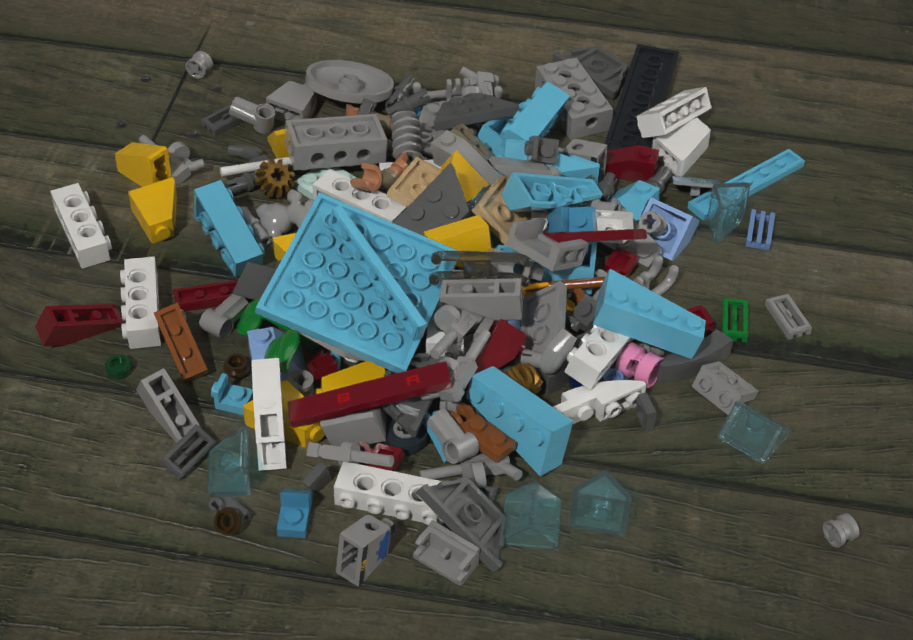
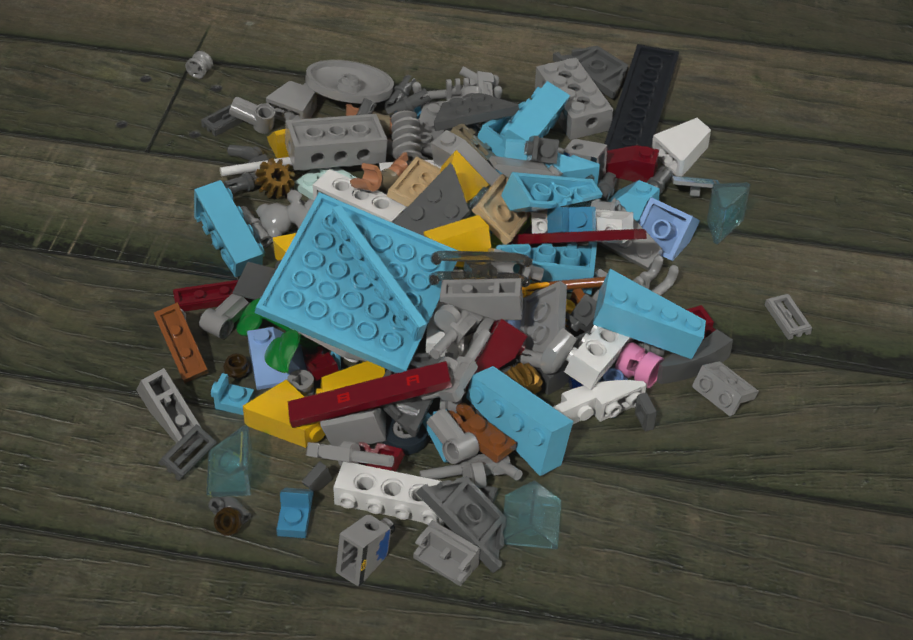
dark red slope [35,304,124,346] -> none
white brick [50,183,112,269] -> none
dark green tile [105,354,133,380] -> none
yellow slope [115,142,172,187] -> none
white brick [120,256,161,349] -> none
yellow slope [128,177,177,244] -> none
light grey piece [139,135,206,184] -> none
white slope [251,358,287,471] -> none
light grey panel [506,218,589,271] -> none
clear light blue slope [569,470,632,536] -> none
dark red plate [604,247,638,277] -> none
white brick [636,87,712,138] -> none
light grey bush [639,211,667,236] -> none
medium azure tile [687,149,805,221] -> none
clear light blue slope [717,401,792,464] -> none
green tile [721,298,748,343] -> none
medium blue tile [745,209,775,251] -> none
light grey wheel [823,513,859,548] -> none

